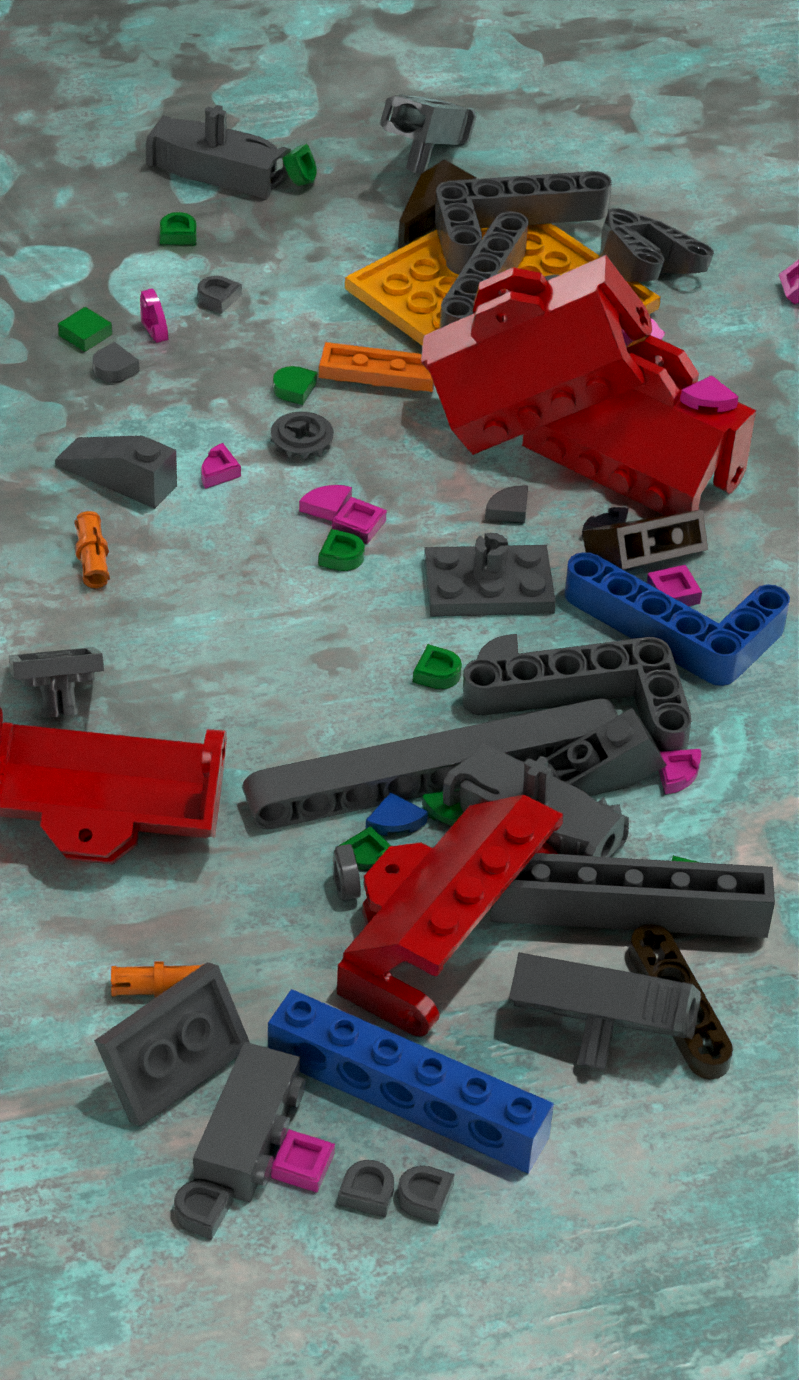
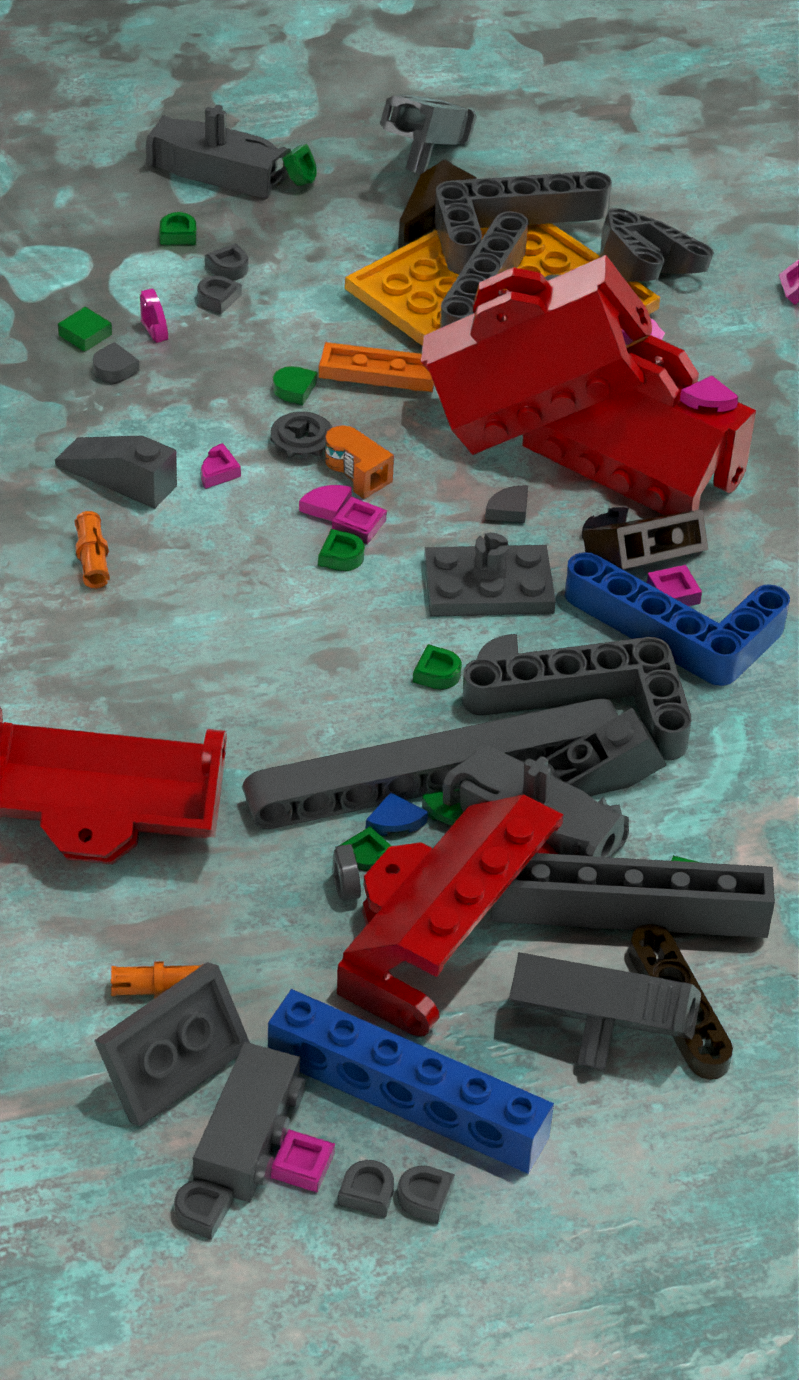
dark grey plate [8,647,104,717] -> none
dark pink tile [658,749,701,795] -> none
none -> dark grey tile [205,243,249,280]
none -> orange leg [325,425,394,499]

